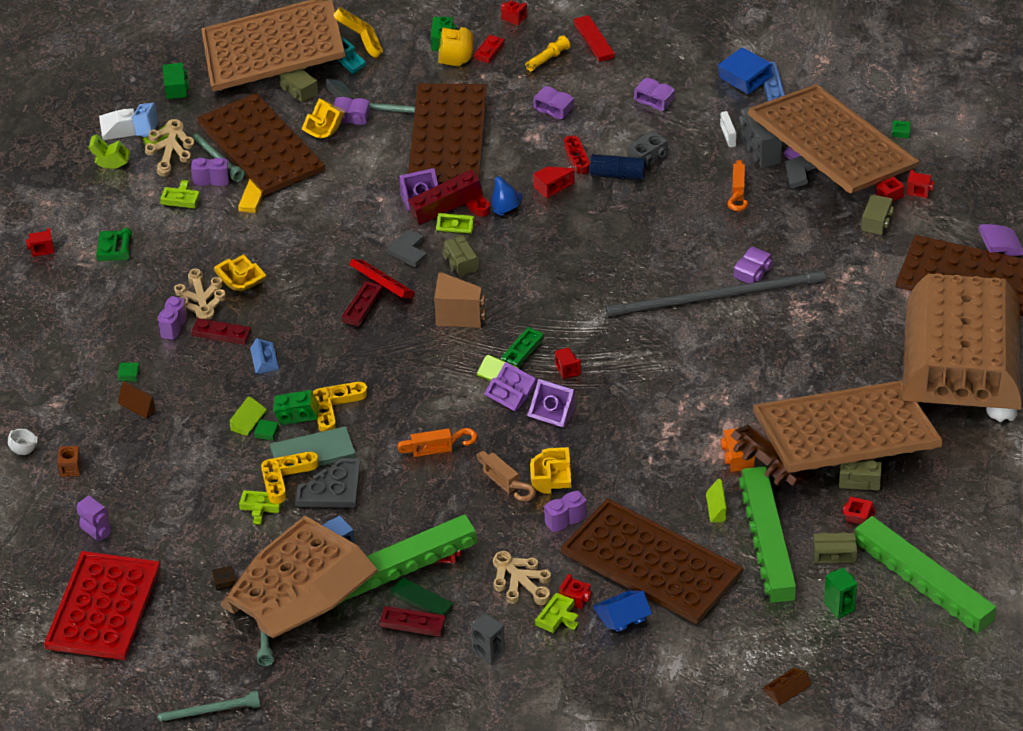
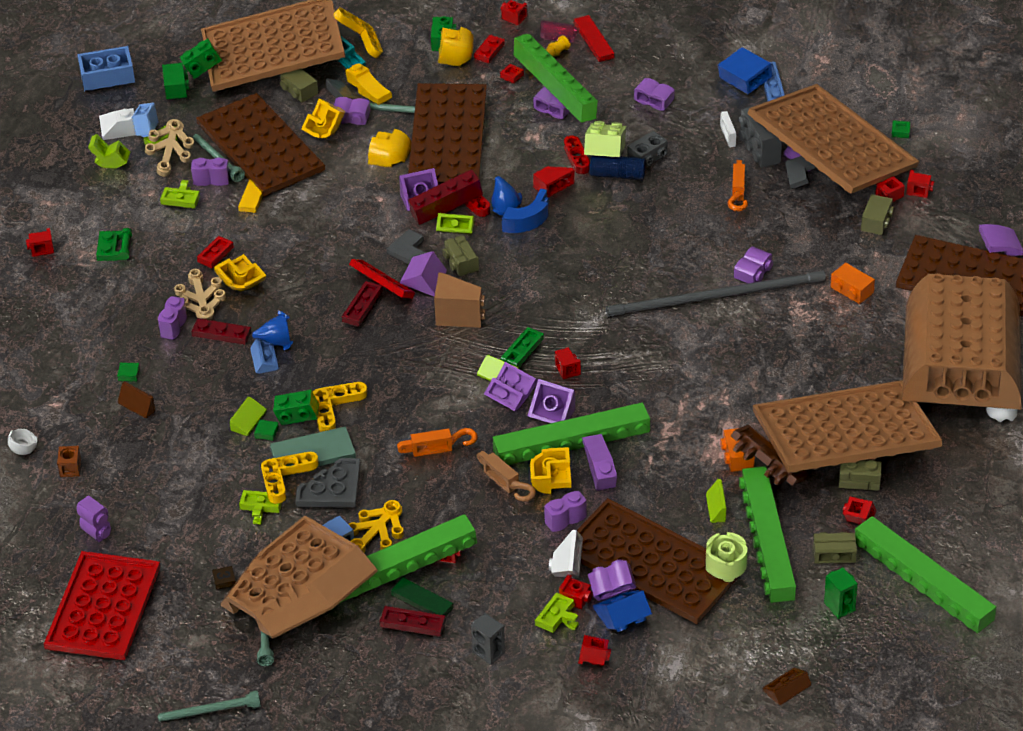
tan plant [493,551,551,606] -> none
none -> medium blue brick [77,46,135,91]
none -> green brick [180,38,222,79]
none -> red plate [197,236,234,268]
none -> blue hat [252,311,293,351]
none -> yellow slope [345,63,392,105]
none -> yellow plant [348,500,404,553]
none -> yellow brick [368,129,411,167]
none -> medium lavender slope [400,251,447,296]
none -> bright green brick [492,402,650,465]
none -> red plate [500,64,524,84]
none -> blue arch [502,188,550,233]
none -> bright green brick [513,34,598,123]
none -> clear pink panel [540,20,577,43]
none -> white slope [549,530,583,578]
none -> red brick [578,635,611,665]
none -> medium lavender slope [582,434,617,491]
none -> yellowish green brick [584,121,626,157]
none -> medium lavender brick [588,560,636,601]
none -> yellowish green brick [706,532,748,582]
none -> orange brick [831,262,875,304]

